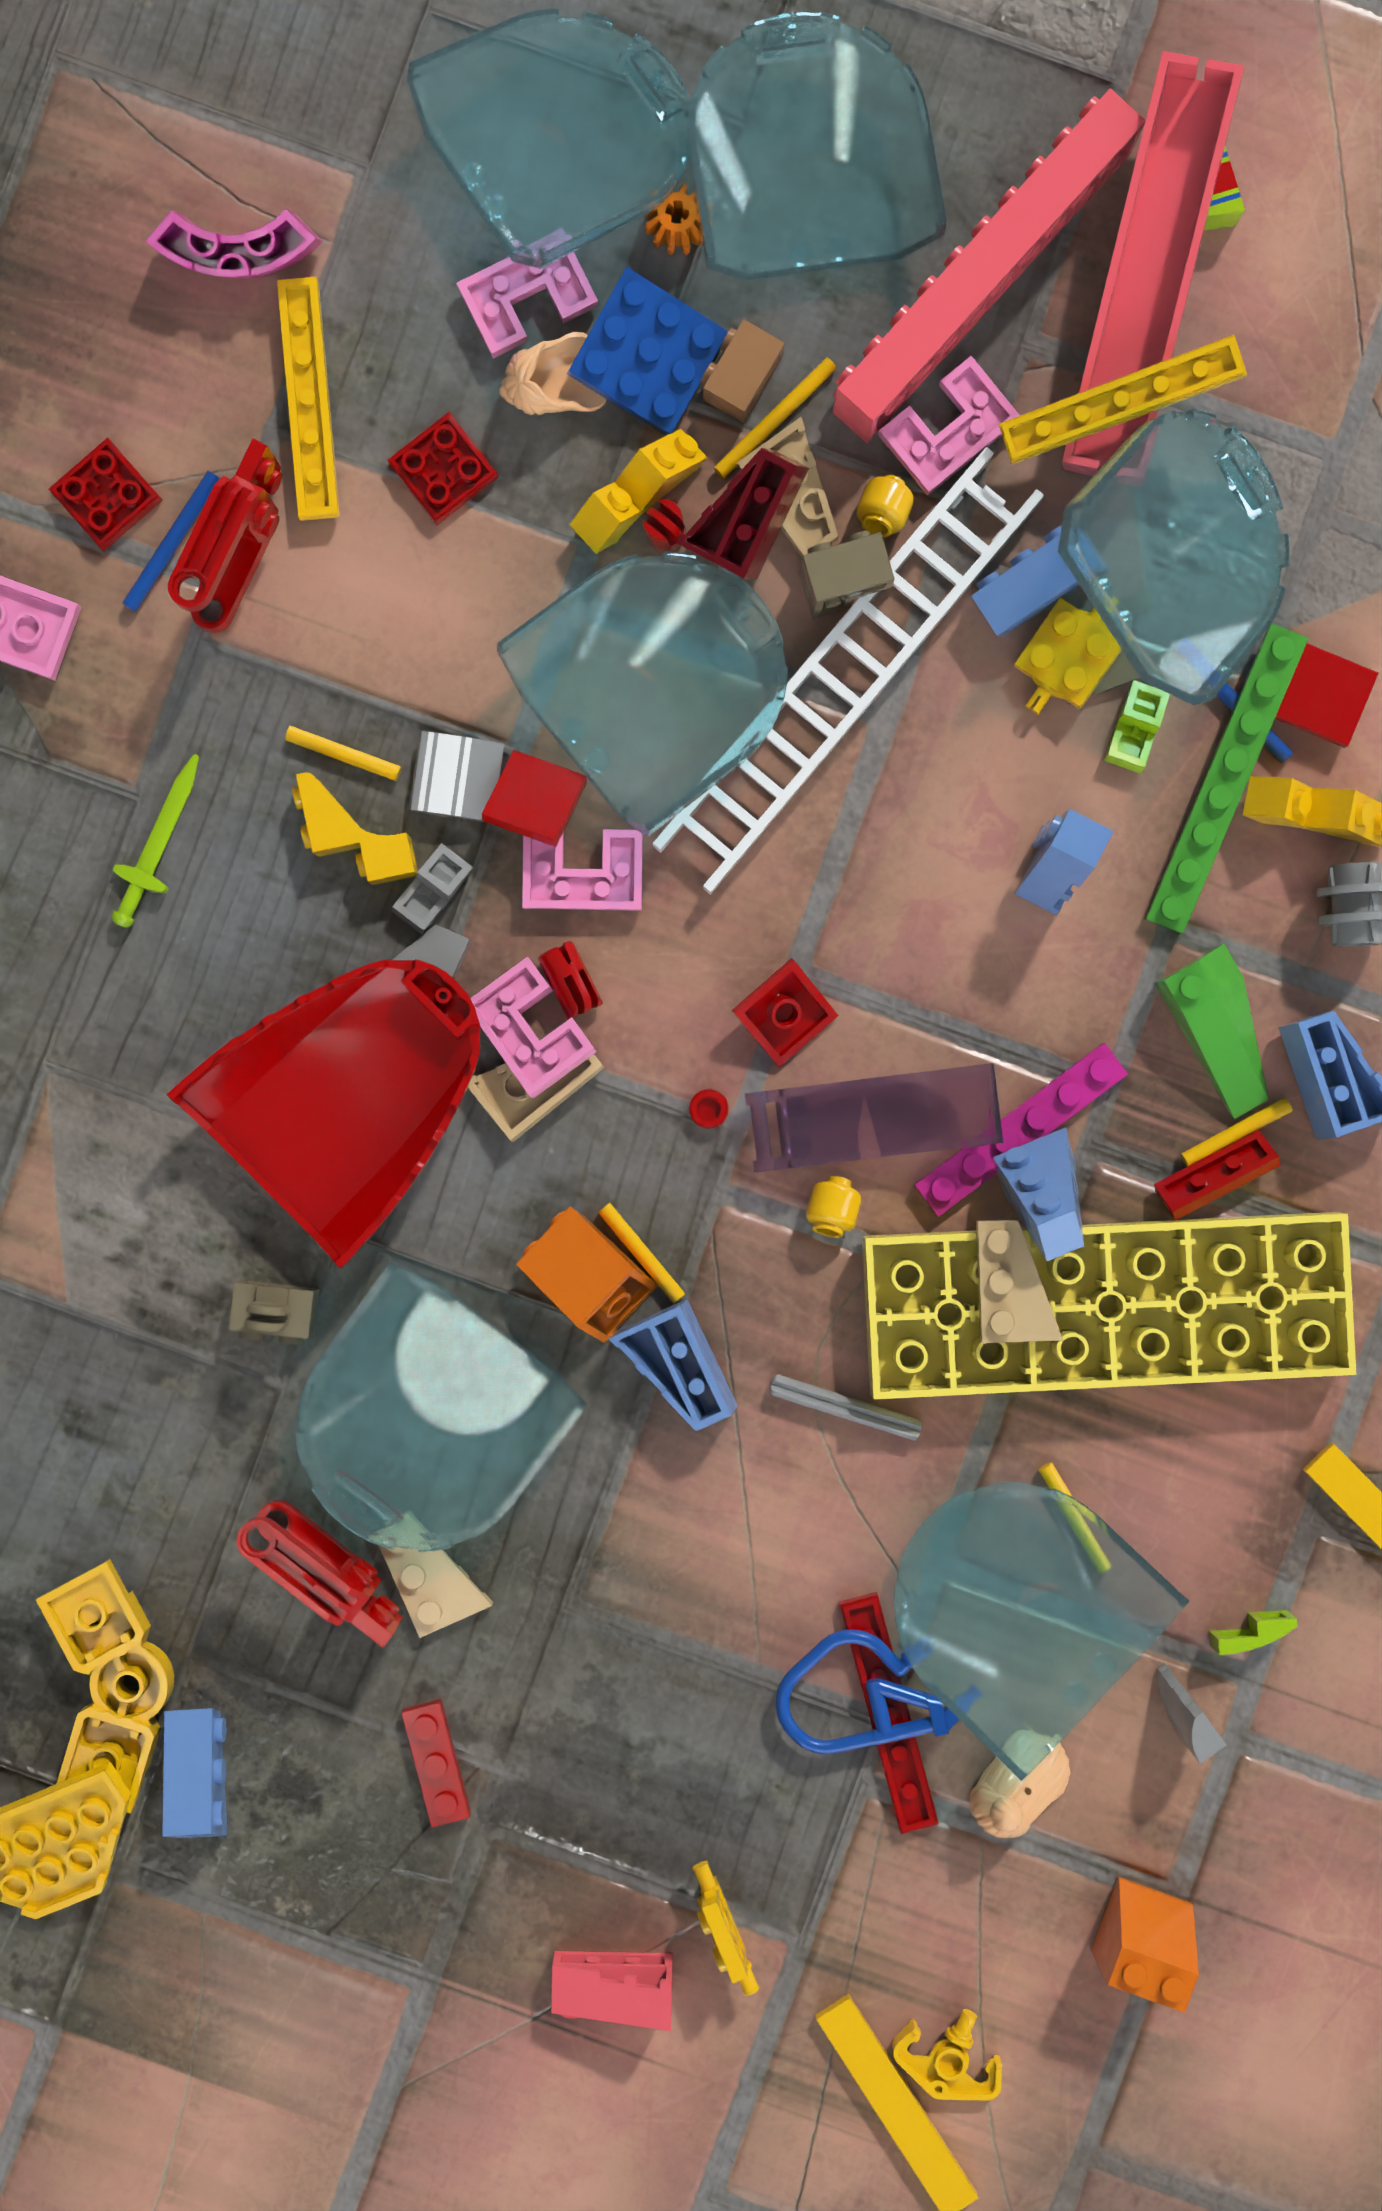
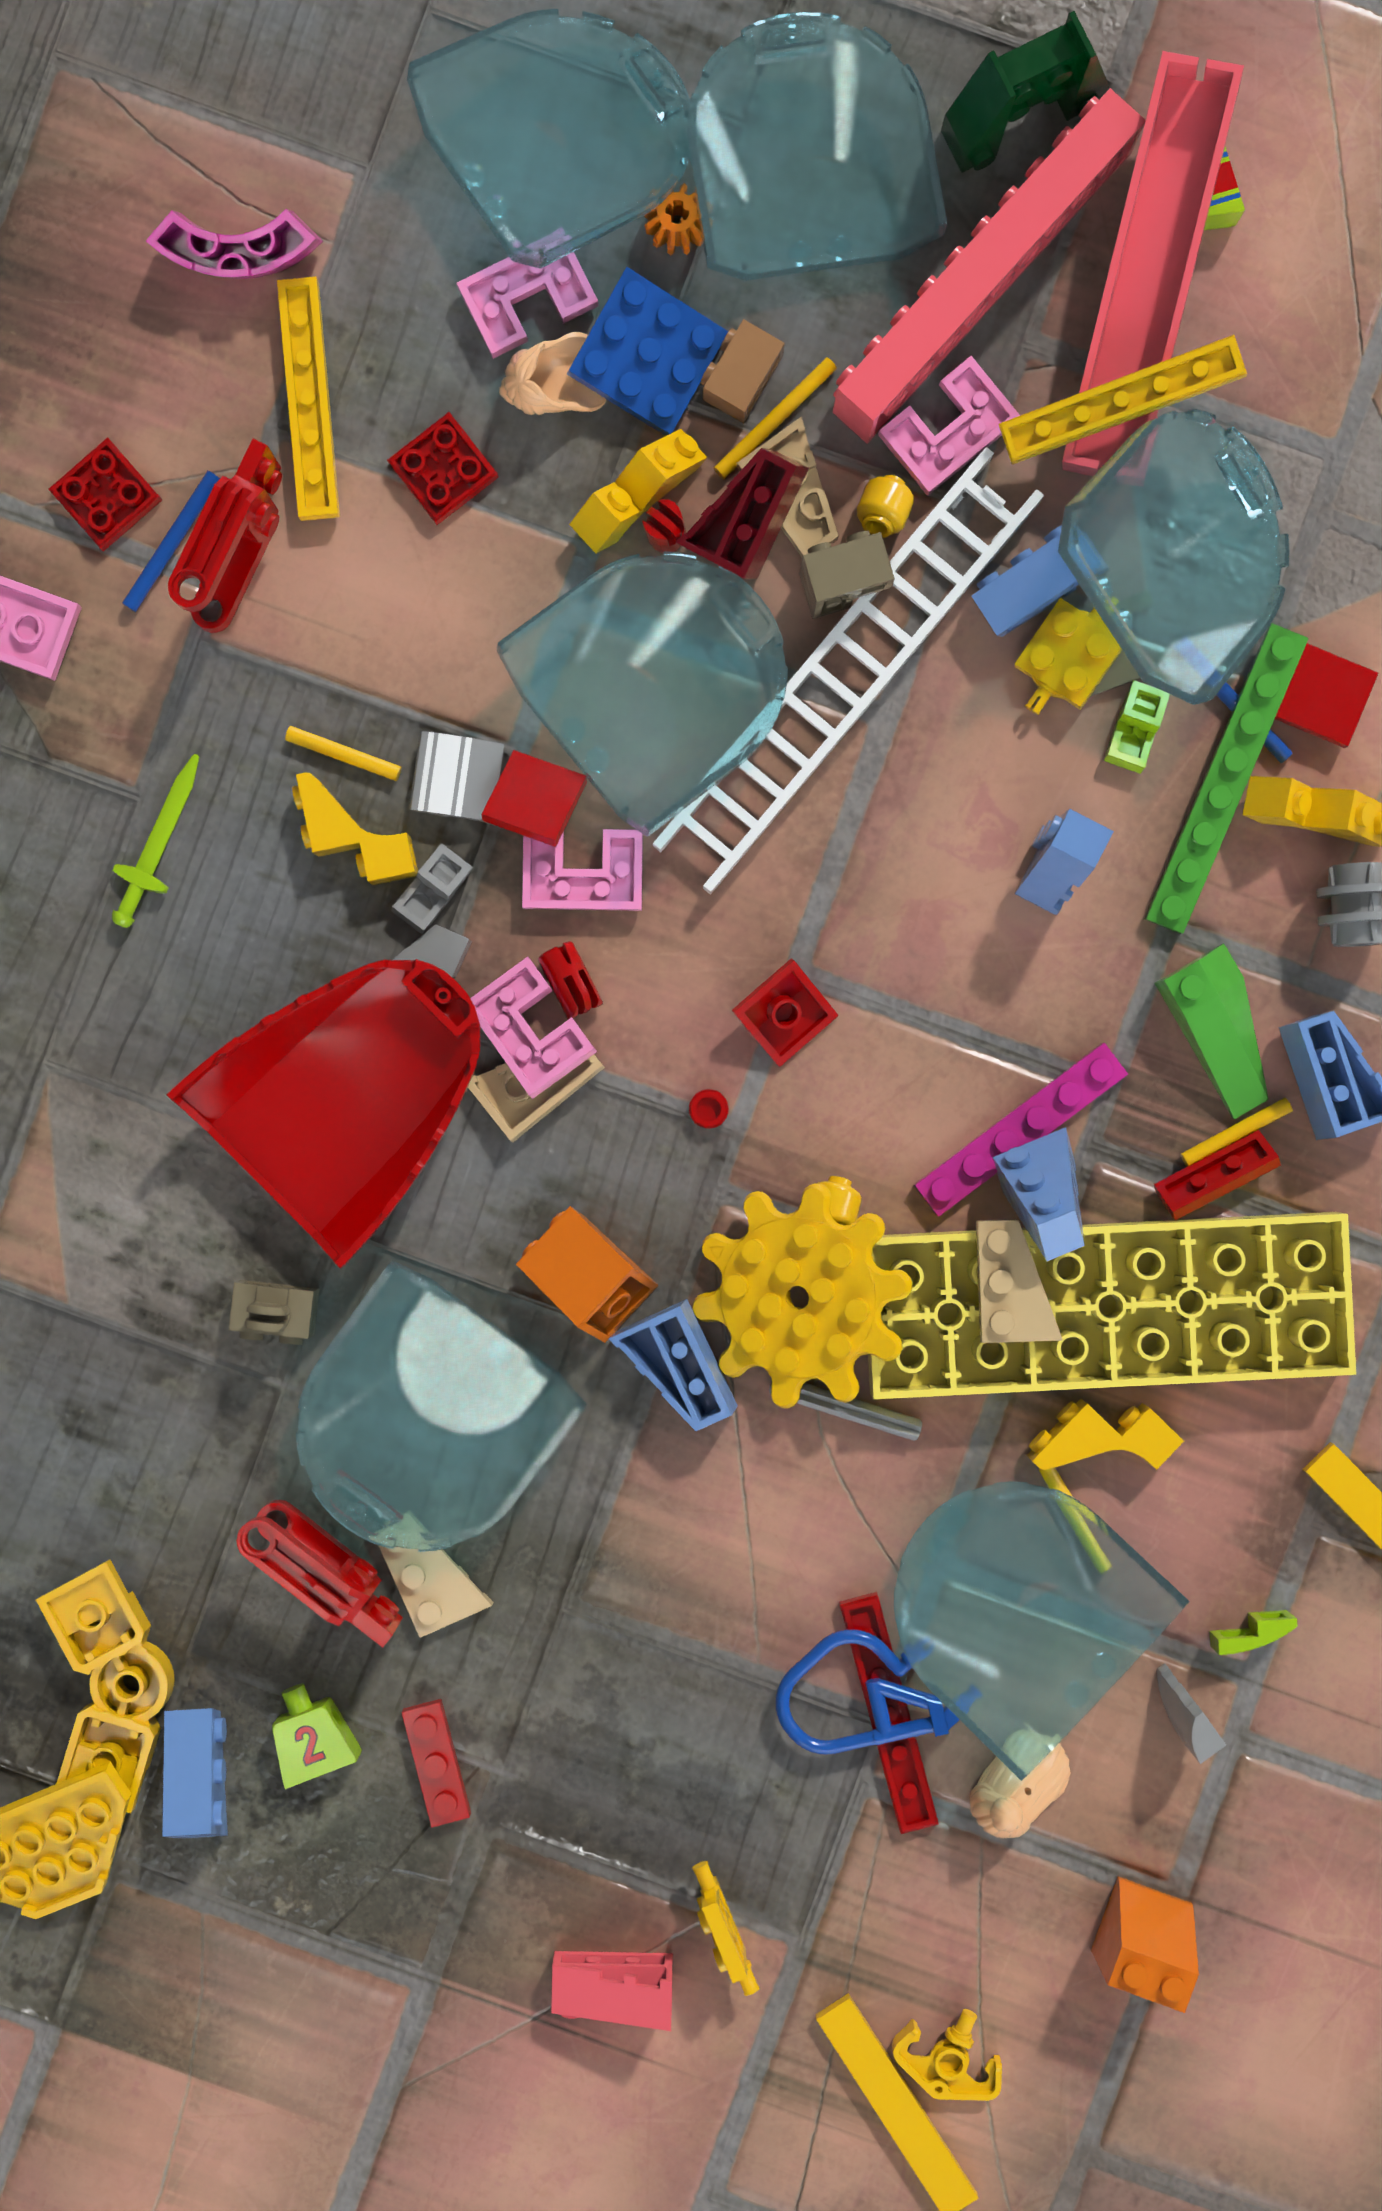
yellow bar [598,1203,685,1304] -> none
clear purple windscreen [744,1063,1003,1172] -> none
none -> lime torso [272,1683,362,1789]
none -> yellow plate [693,1183,913,1408]
none -> dark green wedge [941,11,1109,173]
none -> yellow arch [1026,1399,1184,1470]

